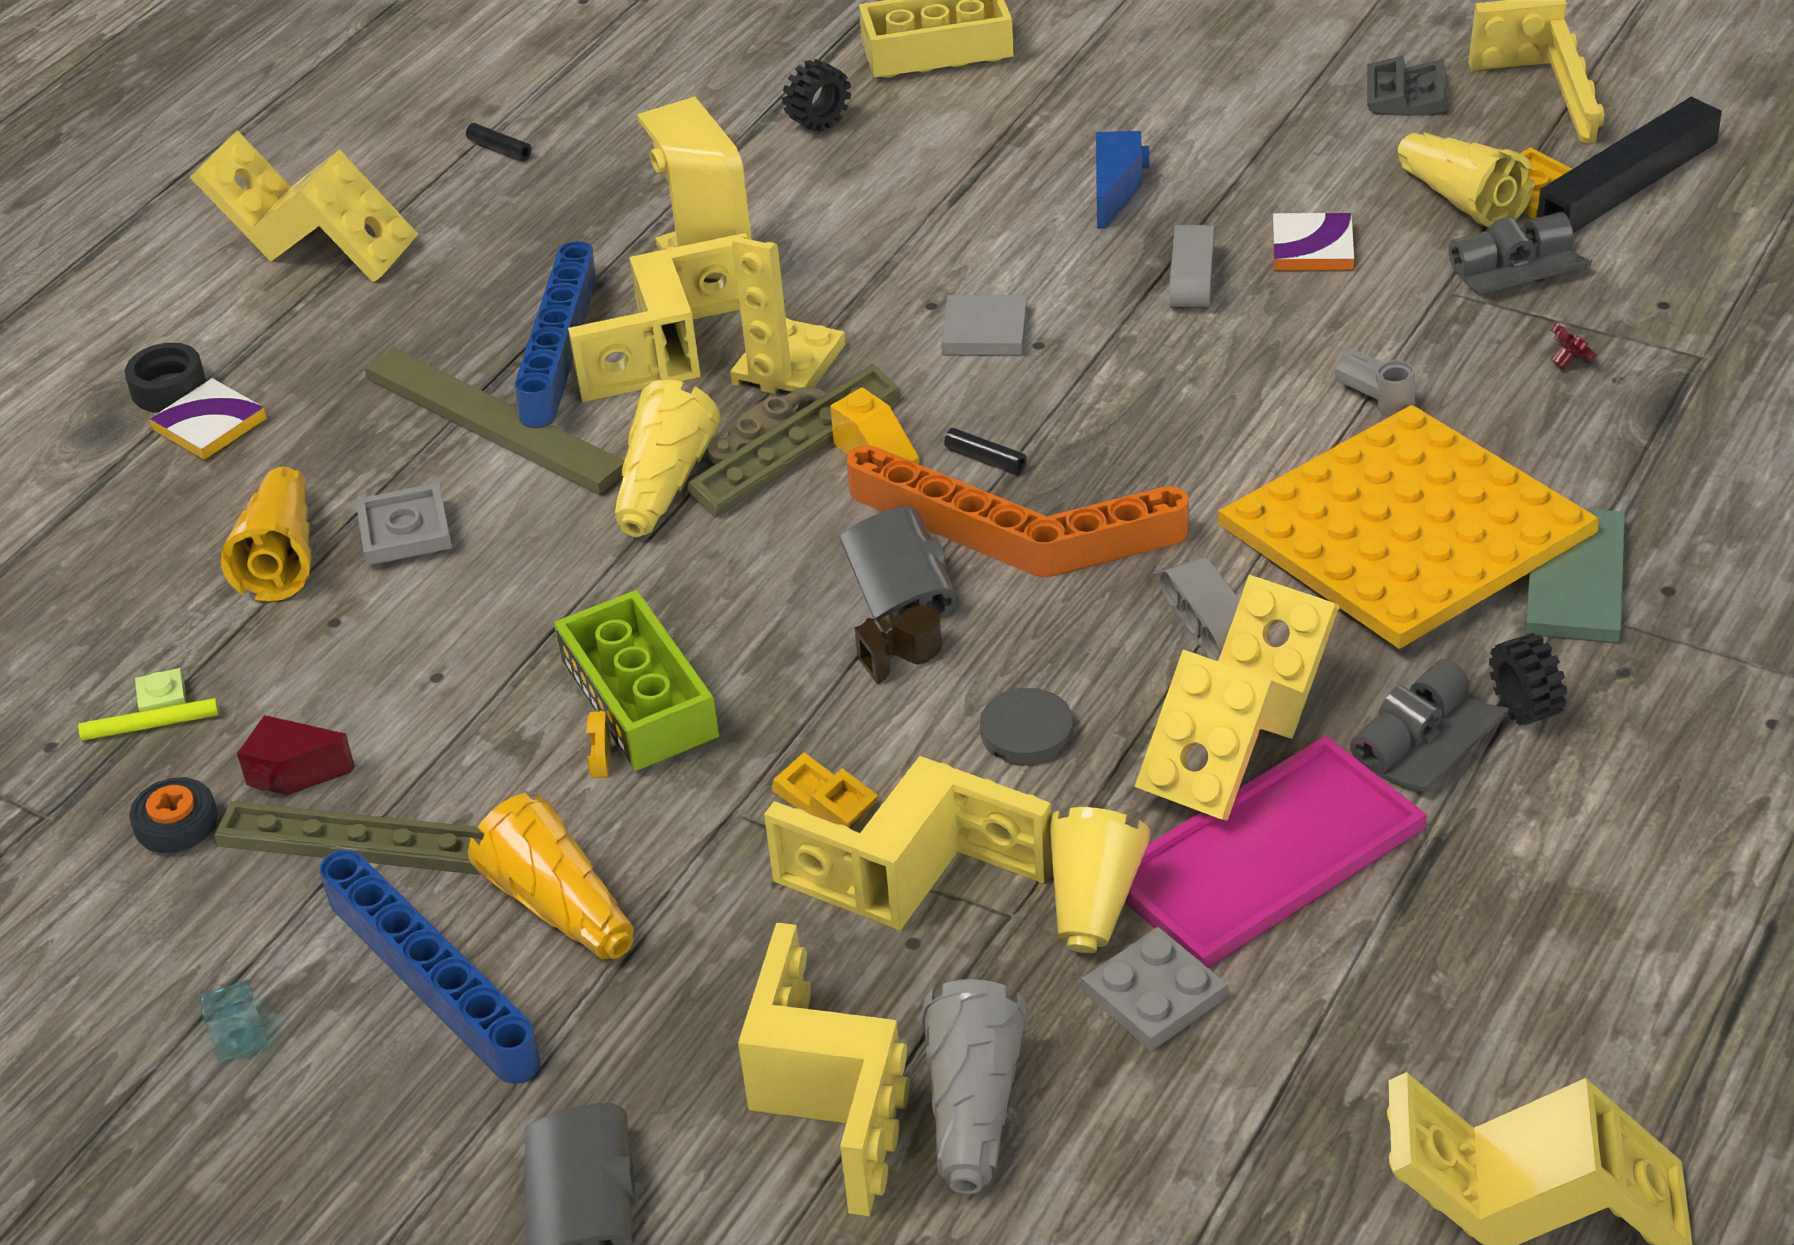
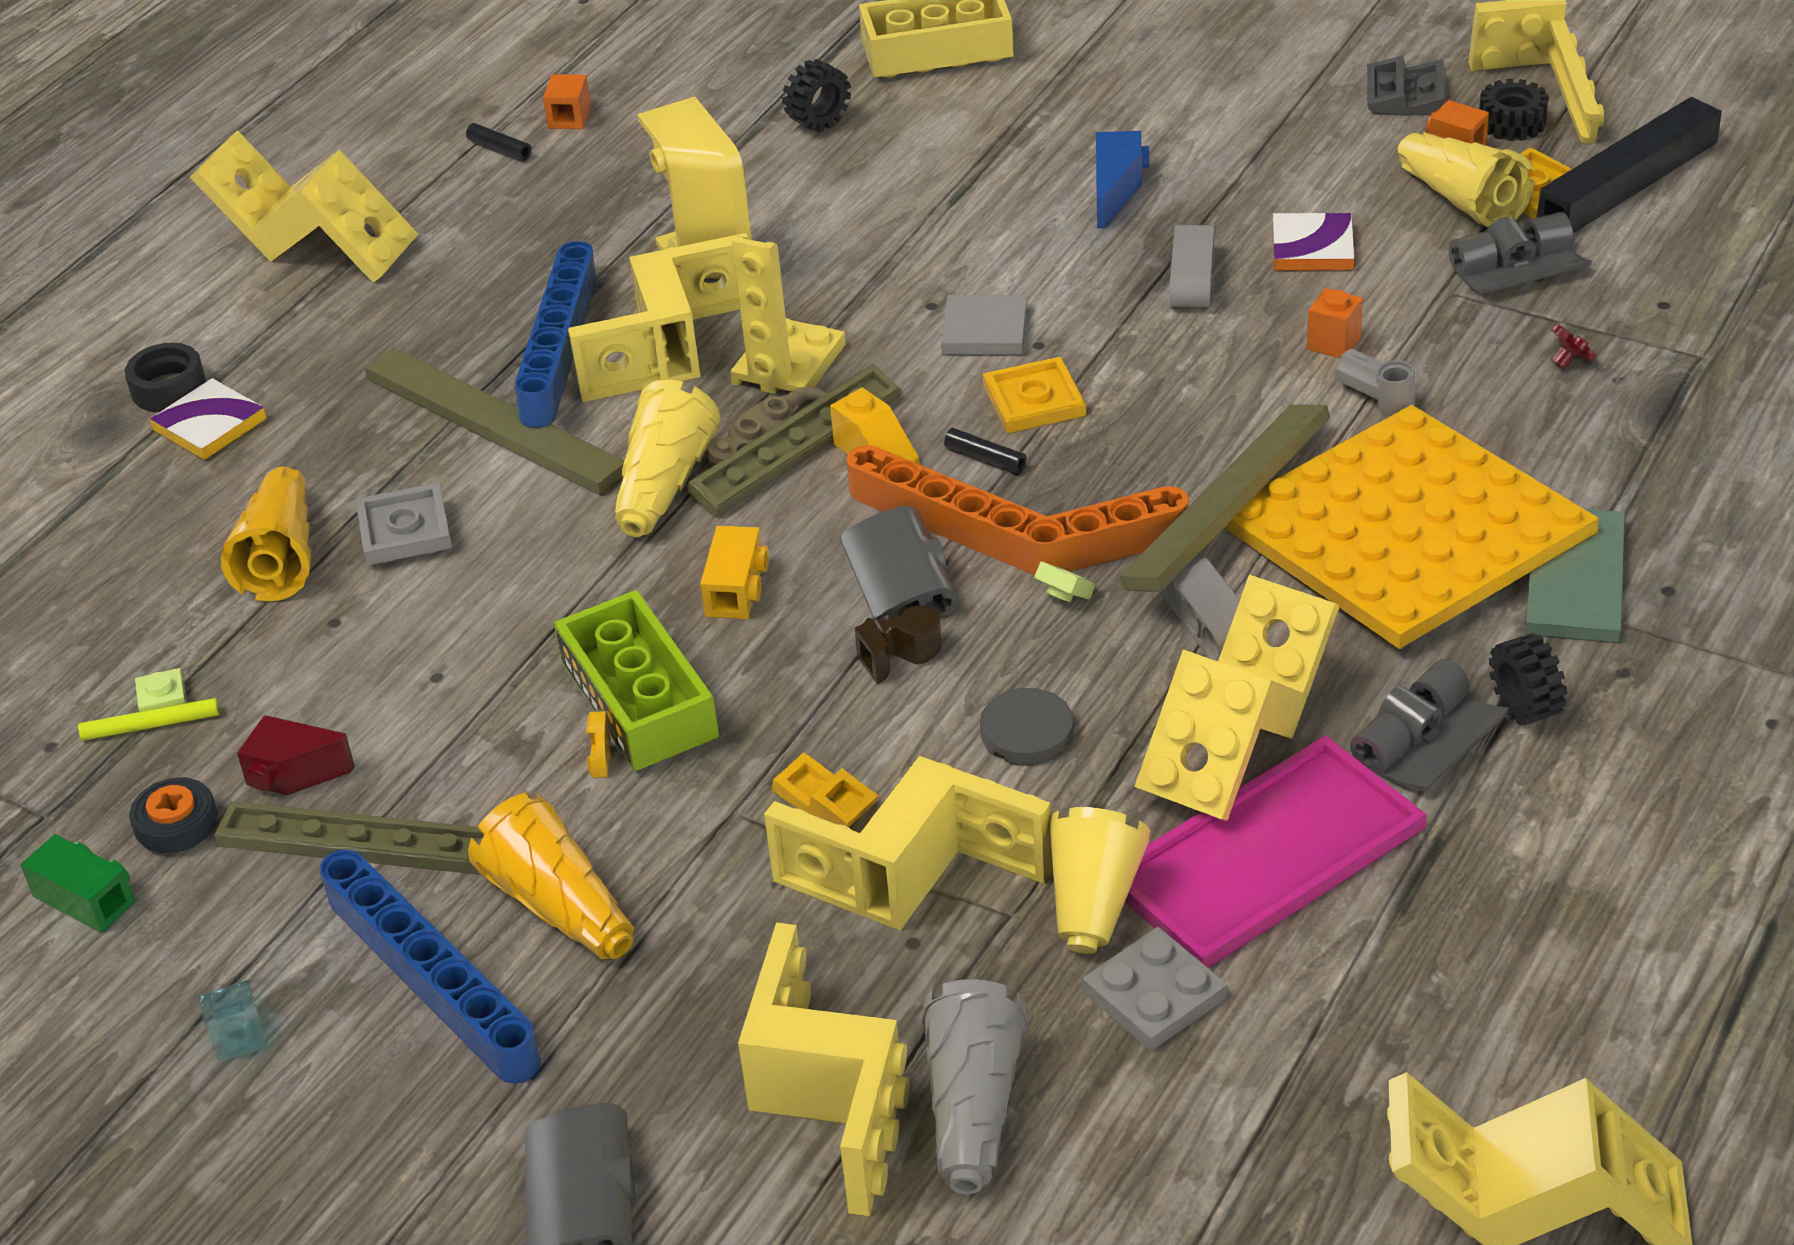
none -> green brick [20,834,136,933]
none -> orange brick [543,74,591,129]
none -> yellow brick [700,526,769,619]
none -> yellow tile [983,357,1086,434]
none -> yellowish green plate [1034,561,1096,602]
none -> olive tile [1119,405,1330,592]
none -> orange brick [1307,288,1363,359]
none -> orange brick [1426,100,1489,145]
none -> black tyre [1479,79,1549,141]

